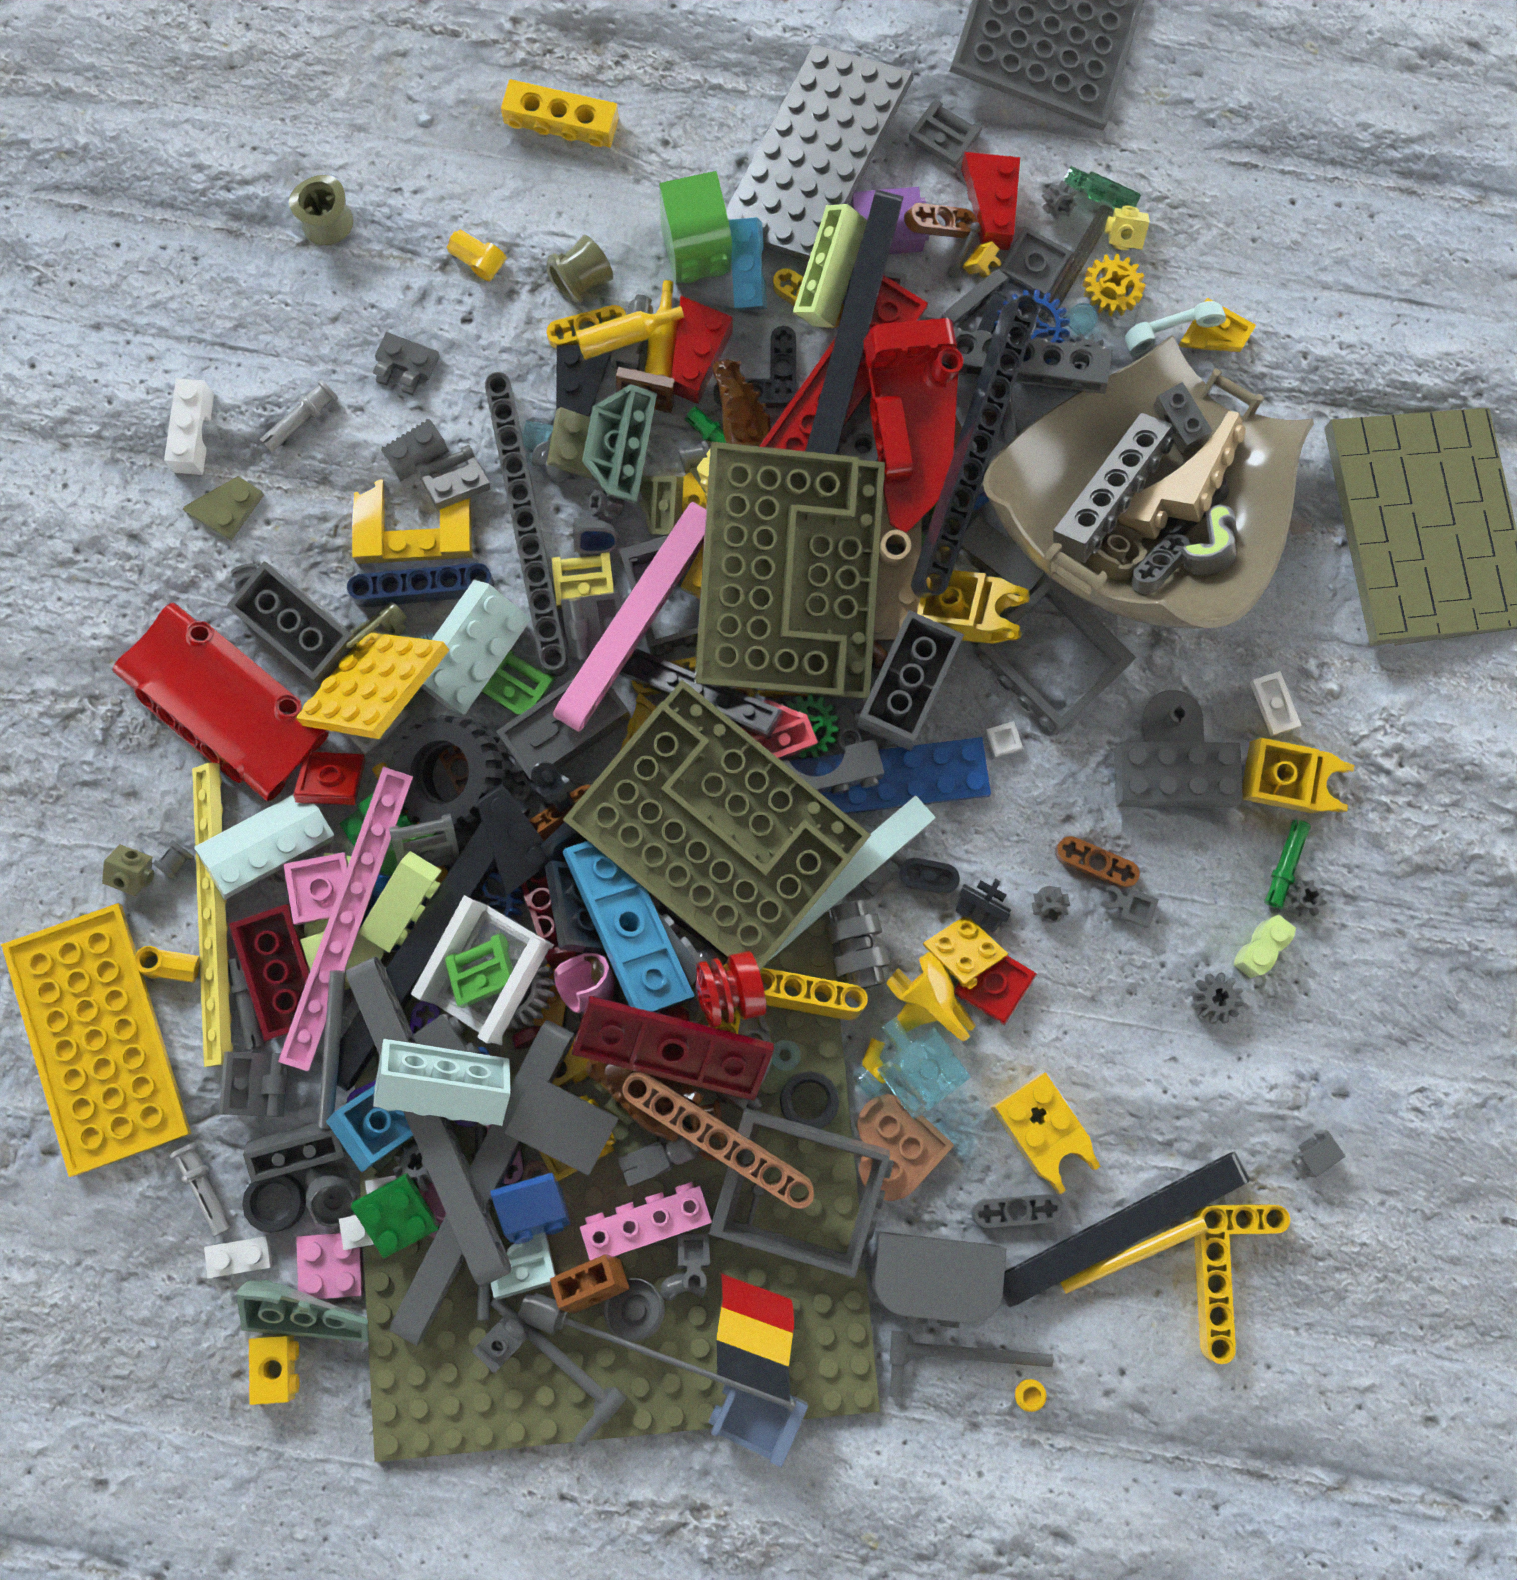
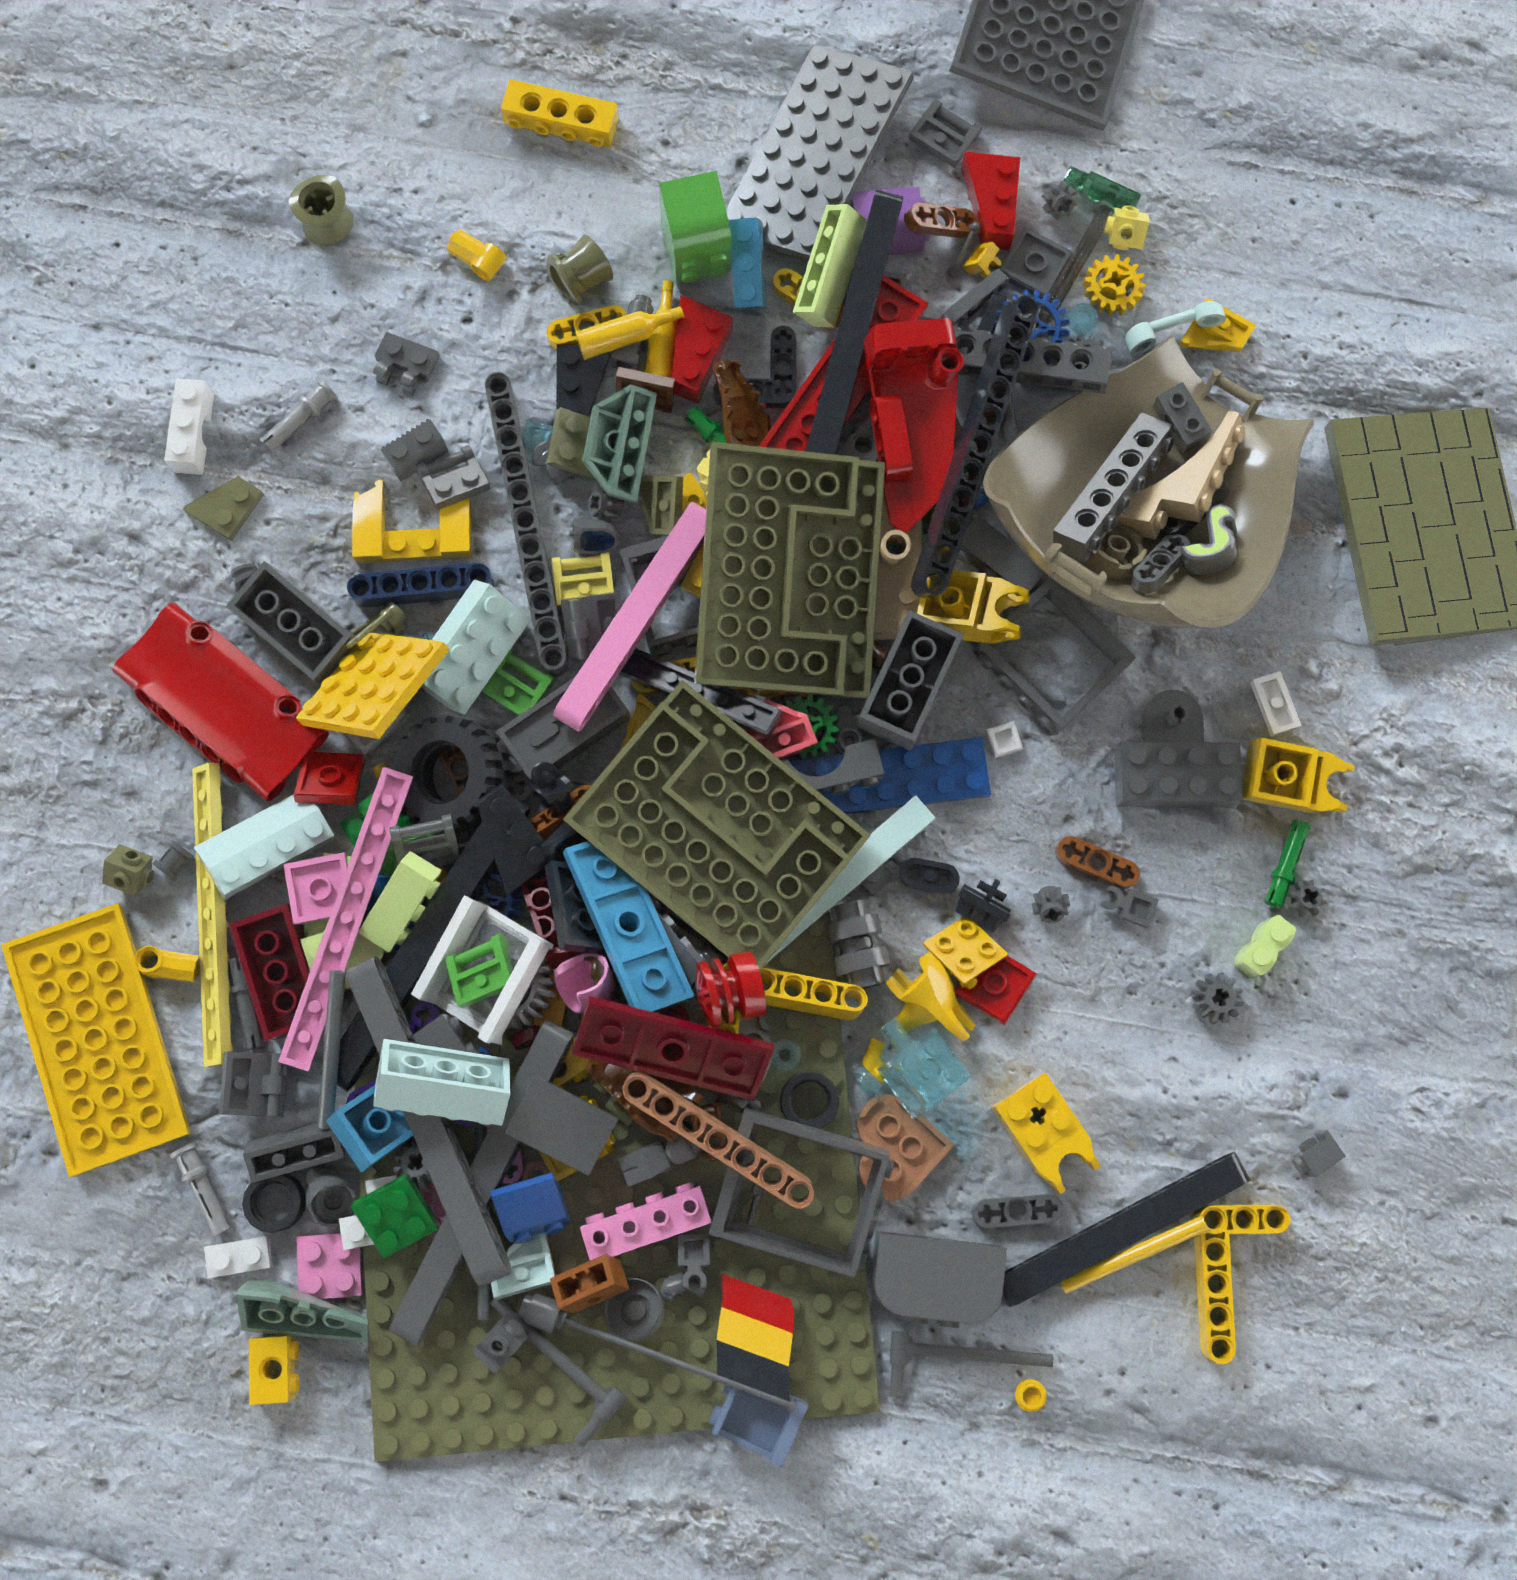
dark grey bush [678,440,709,473] -> none

